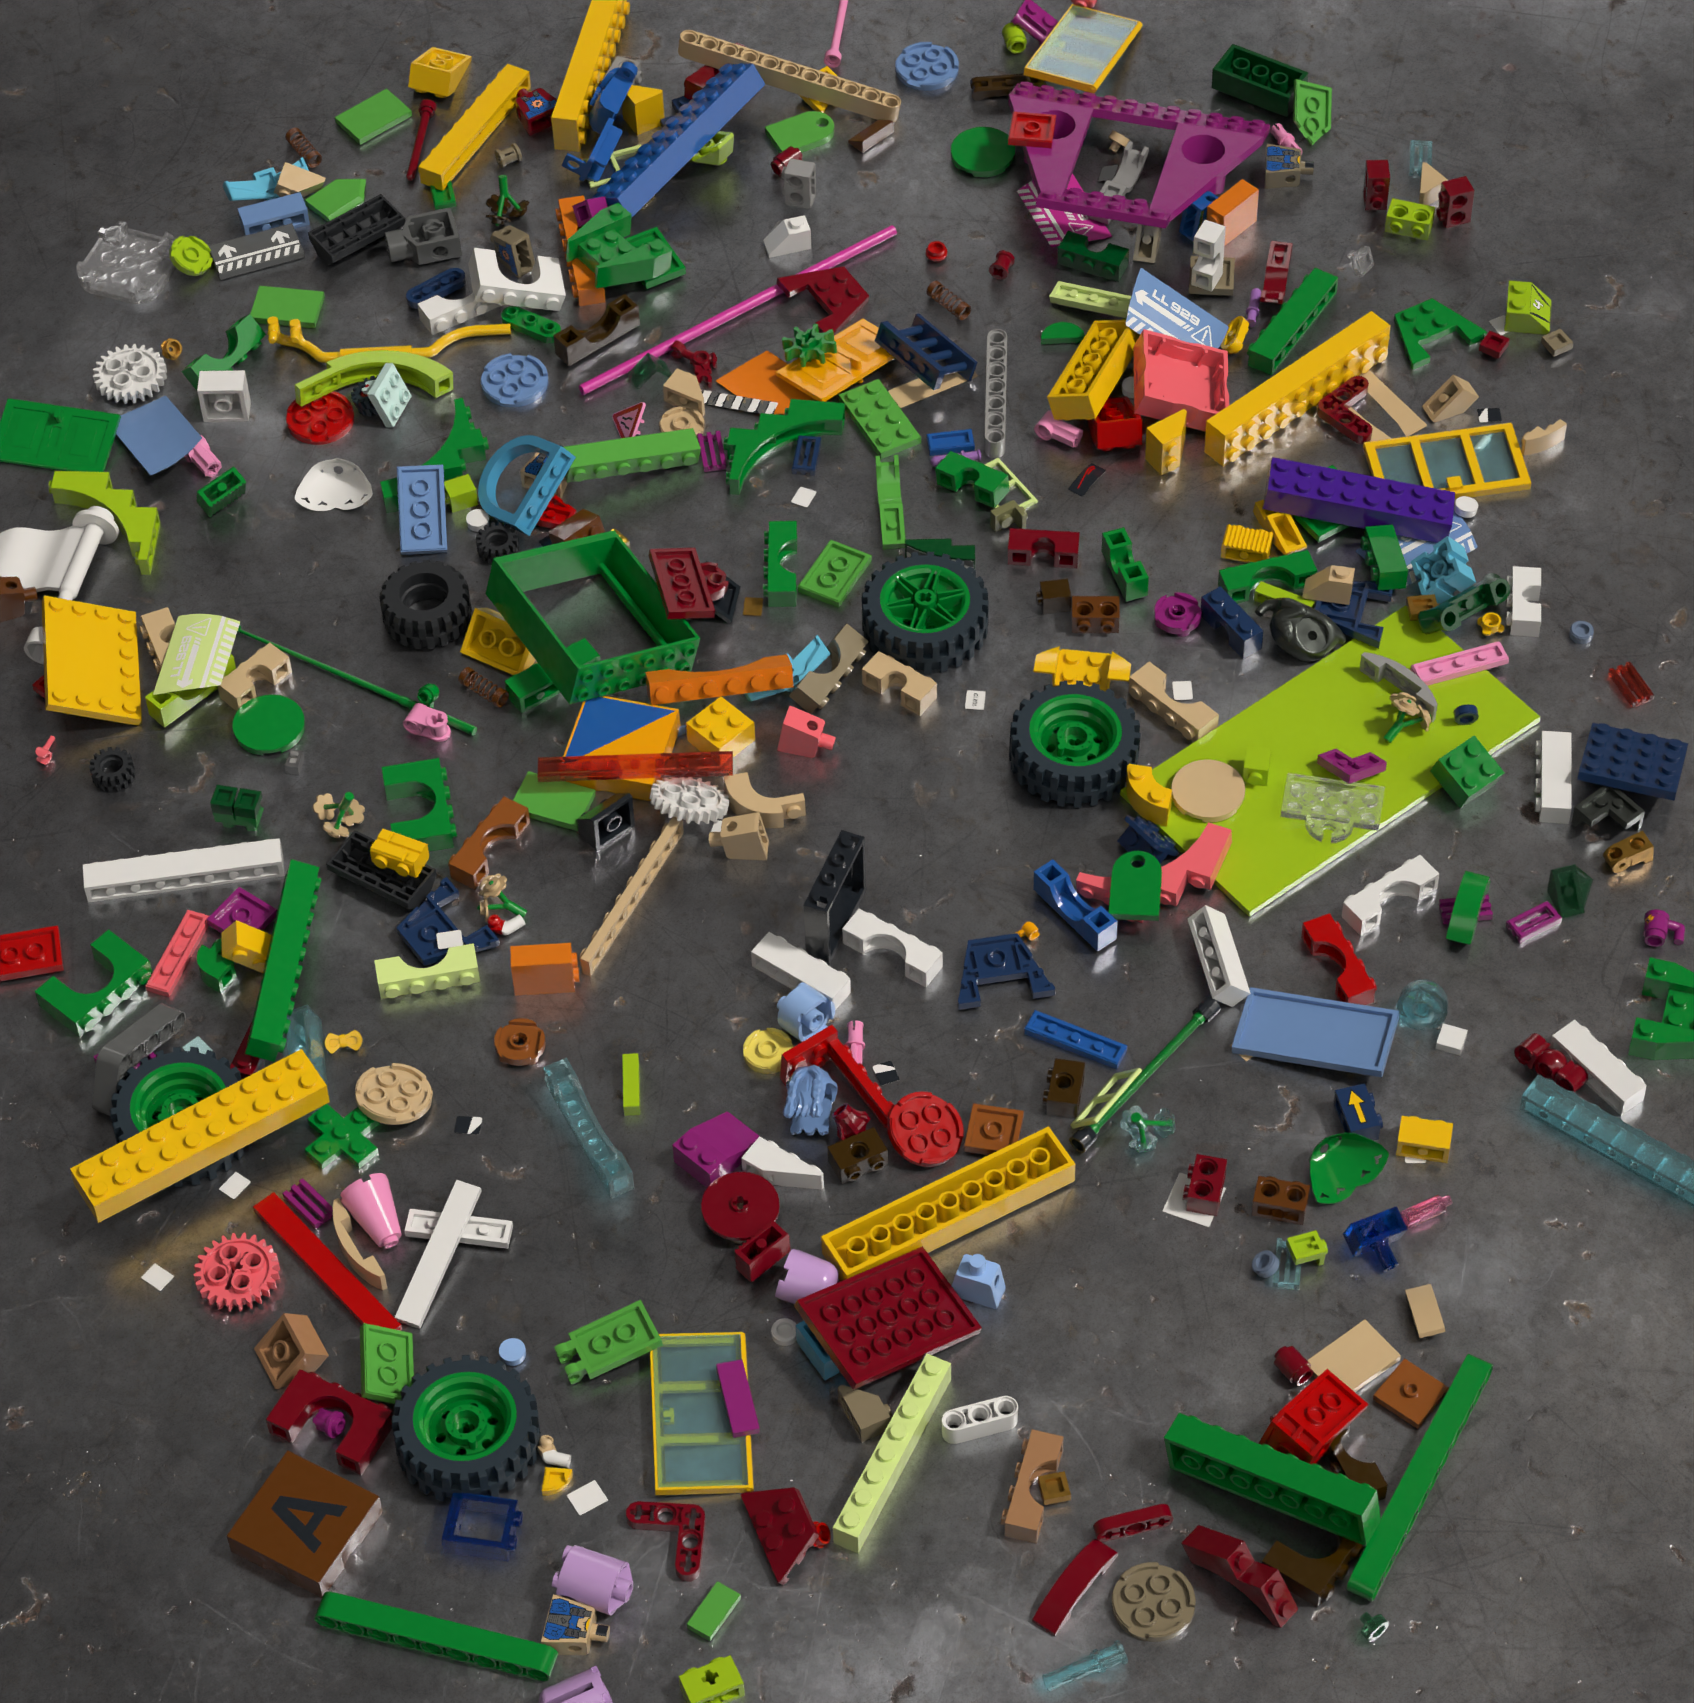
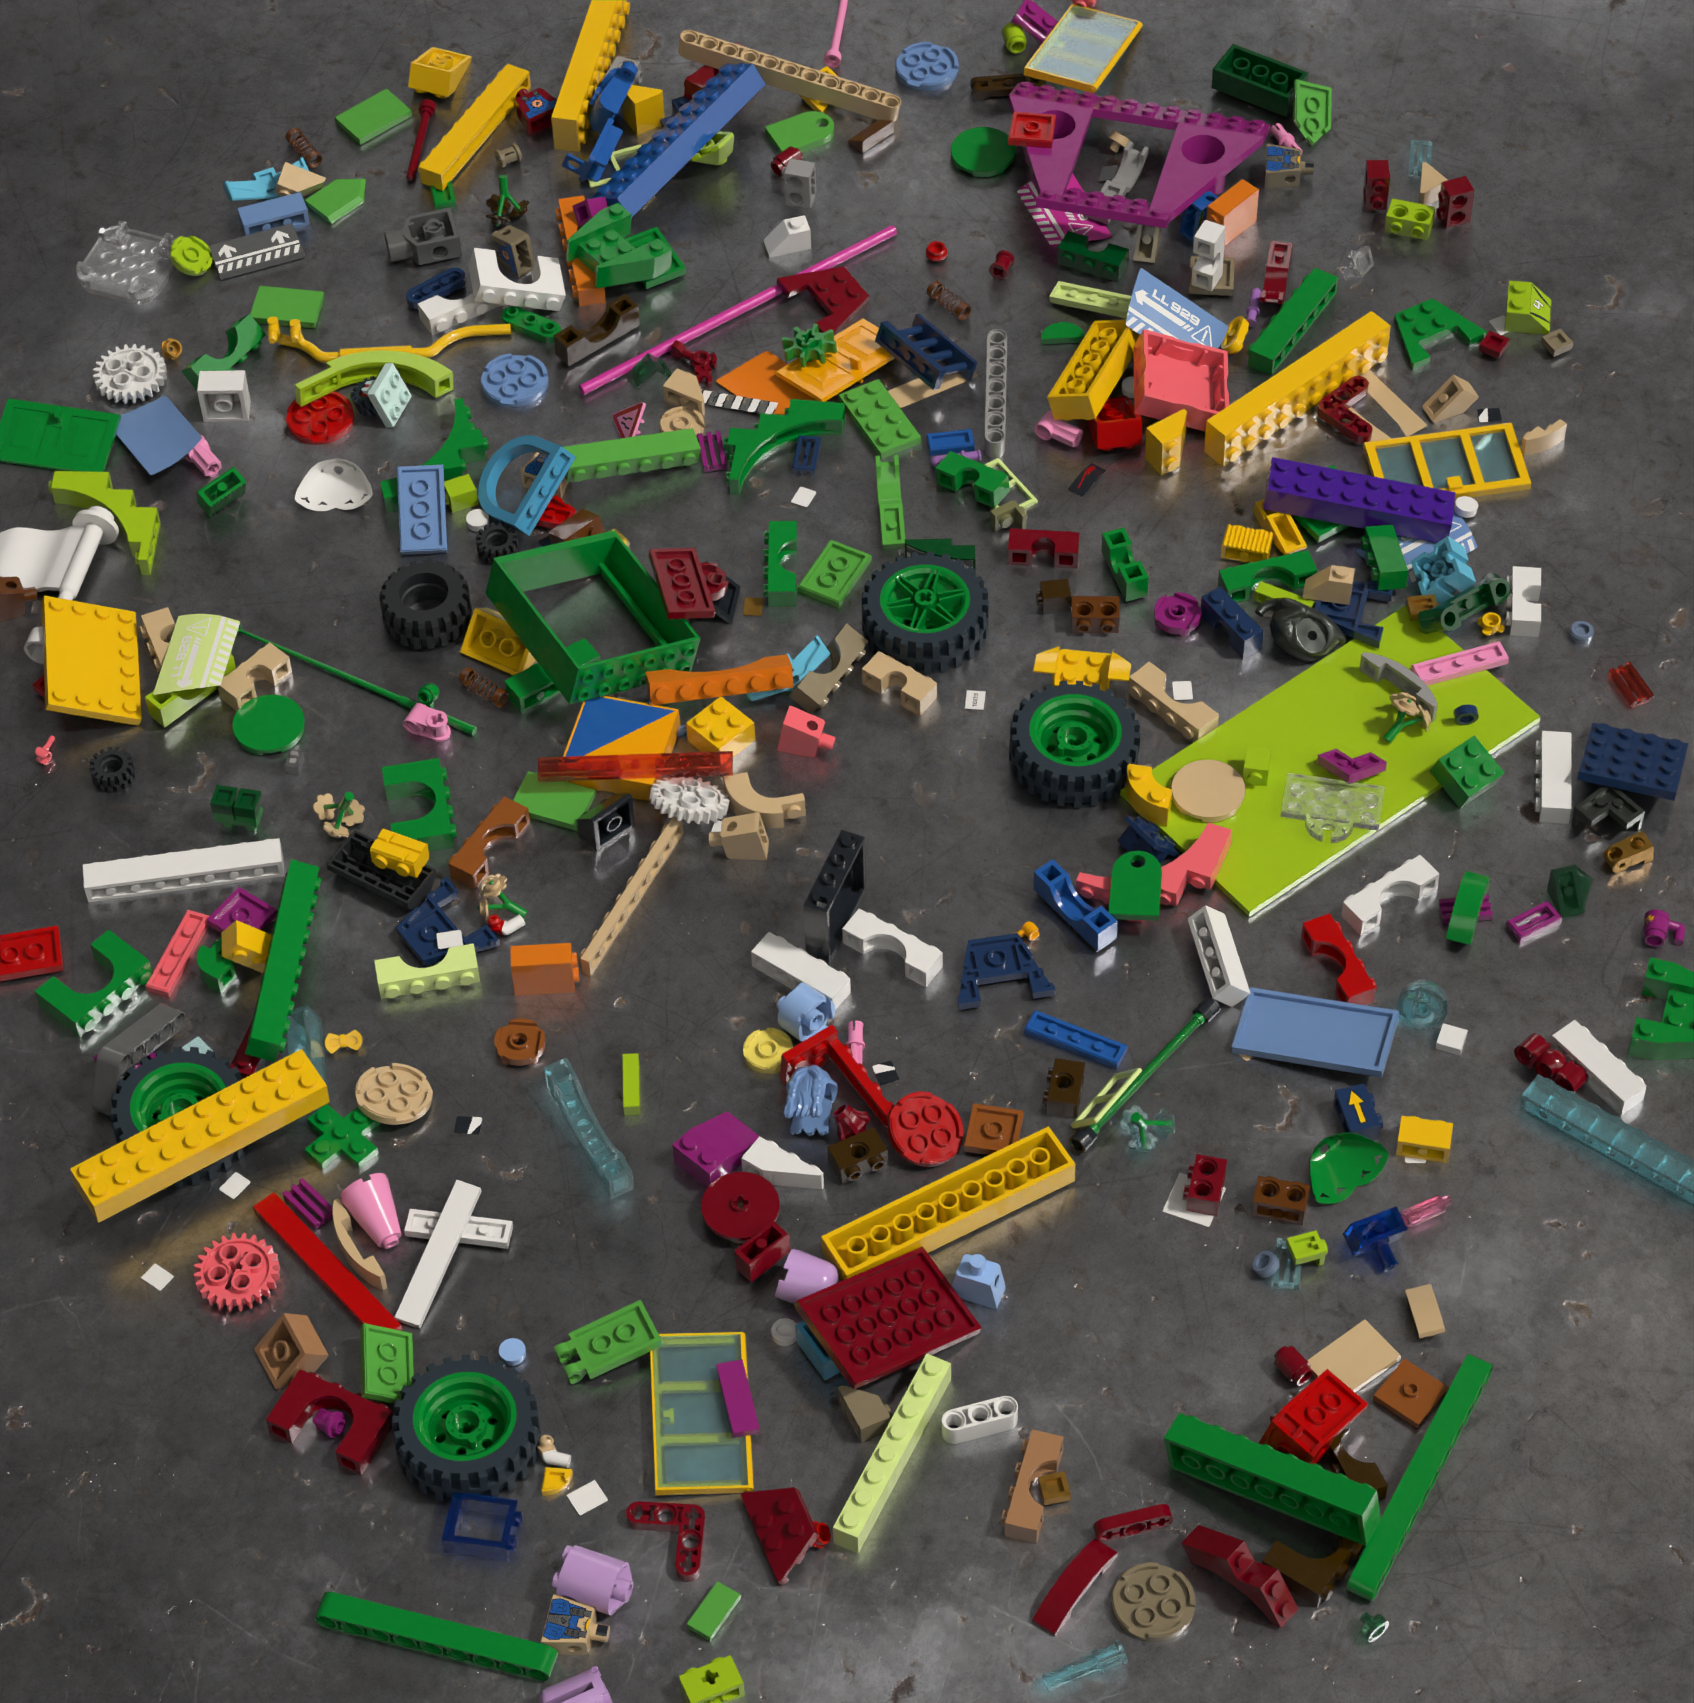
reddish brown tile [227,1450,383,1598] -> none
black piece [308,194,406,265] -> none

